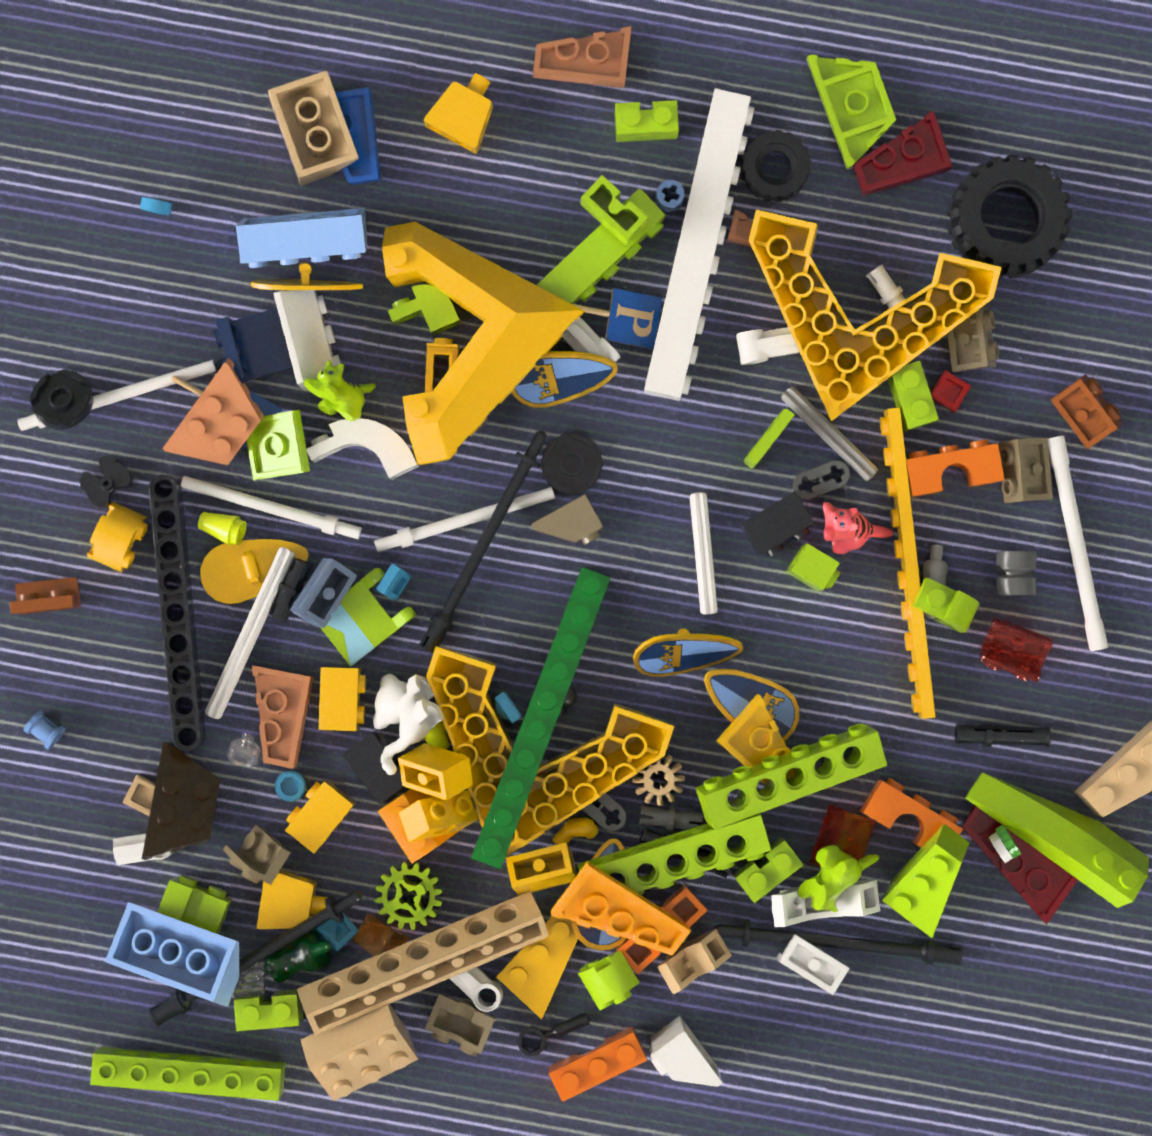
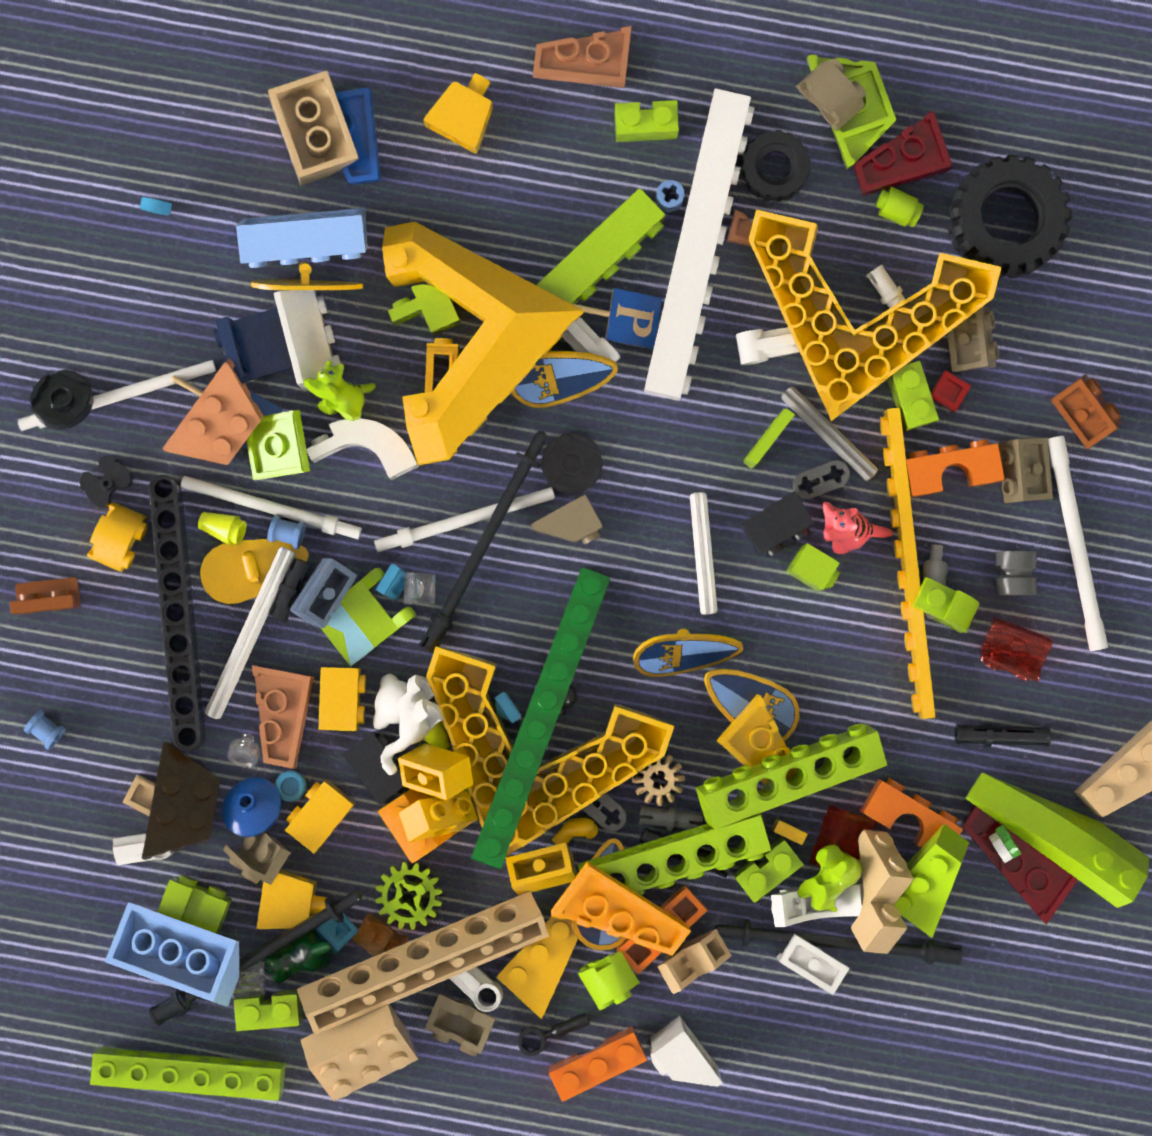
lime brick [580,175,648,247] -> none
none -> blue dish [222,777,282,837]
none -> medium blue bush [267,515,306,549]
none -> clear plate [404,572,436,605]
none -> yellow tile [771,818,807,845]
none -> dark tan cylinder [795,58,866,132]
none -> tan arch [851,830,914,954]
none -> lime brick [875,186,924,227]

